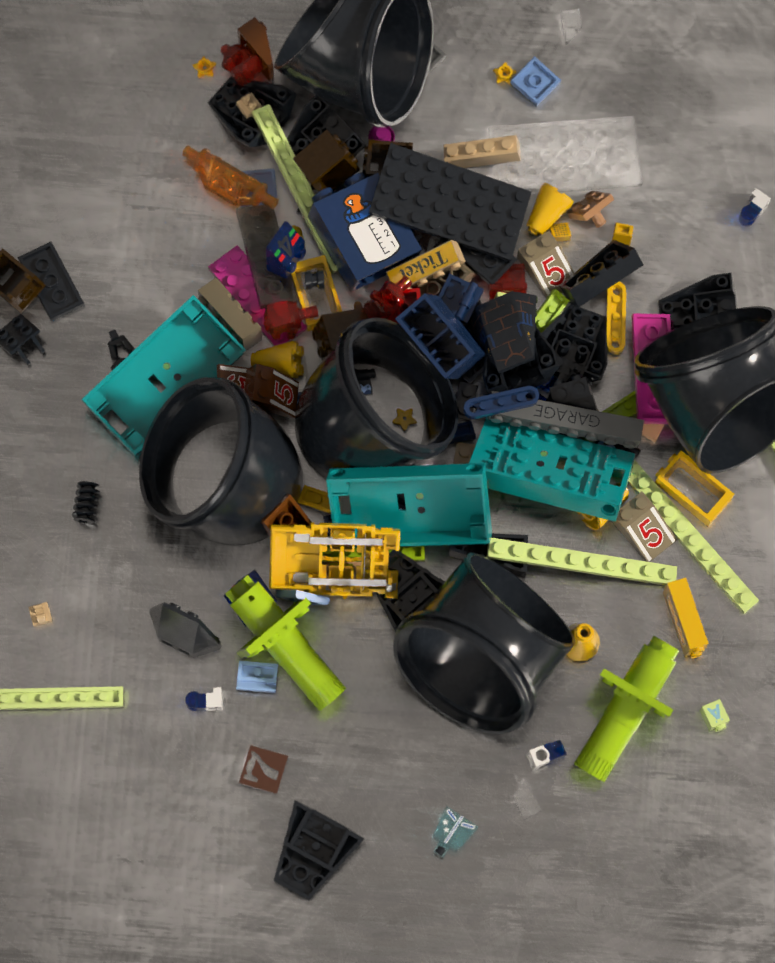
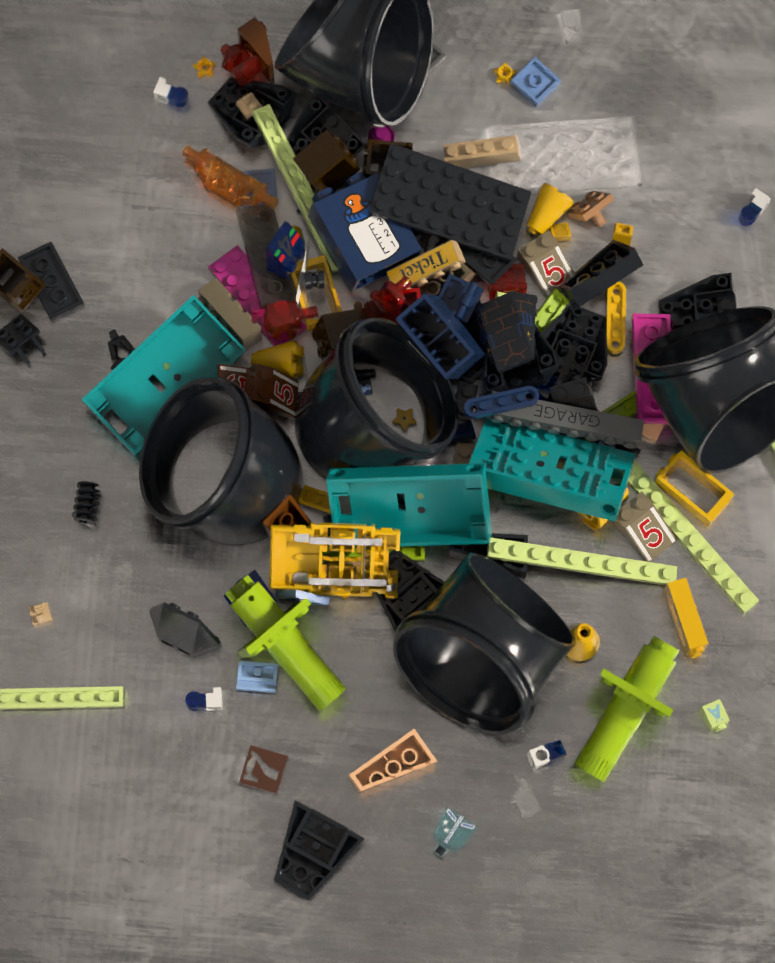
none -> leg [153,77,189,108]
none -> white sticker [296,238,311,304]
none -> light nougat wedge [347,729,437,792]

